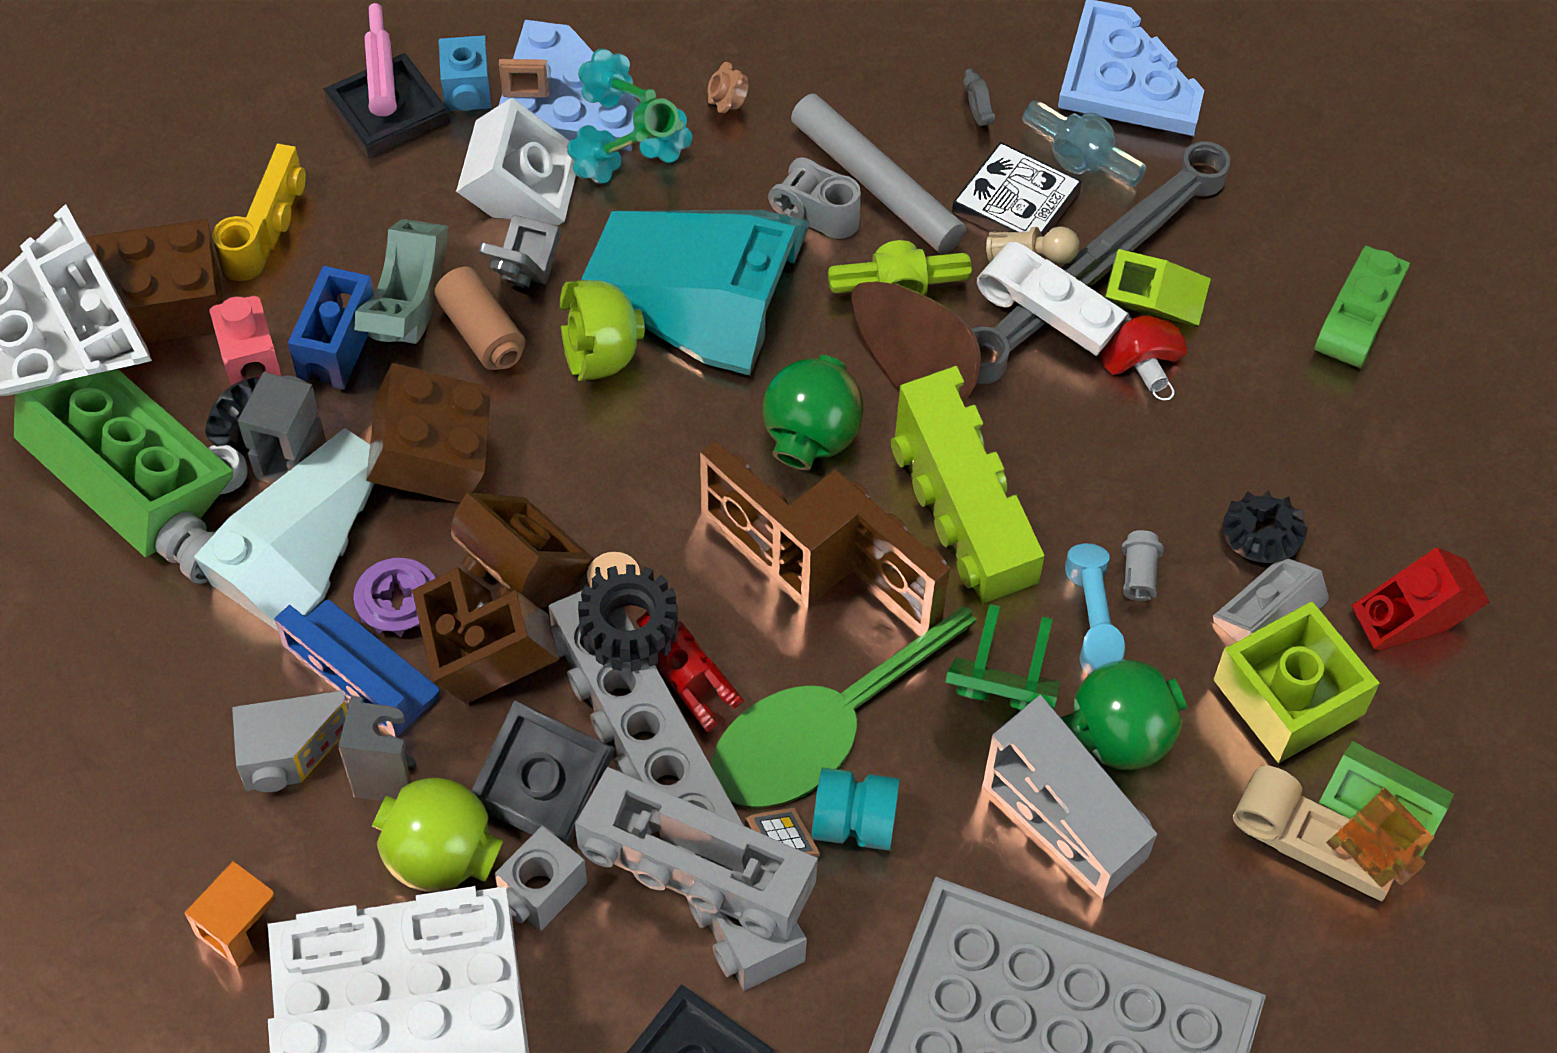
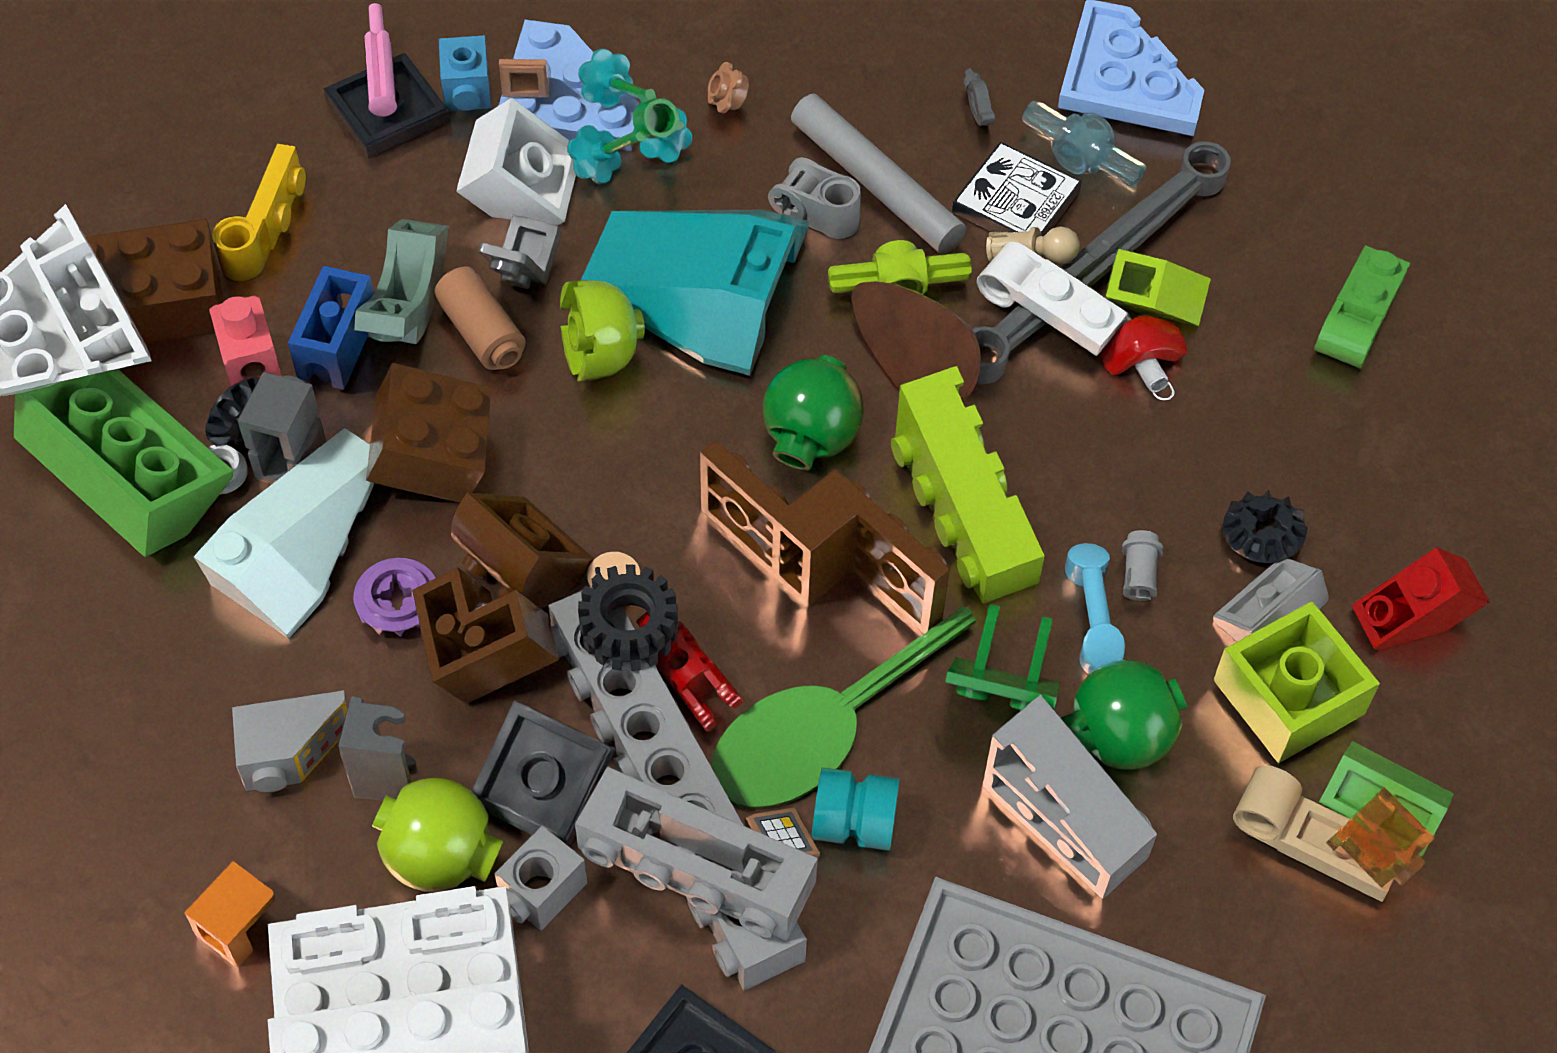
light grey wheel [155,511,215,584] -> none
blue panel [274,600,440,737] -> none

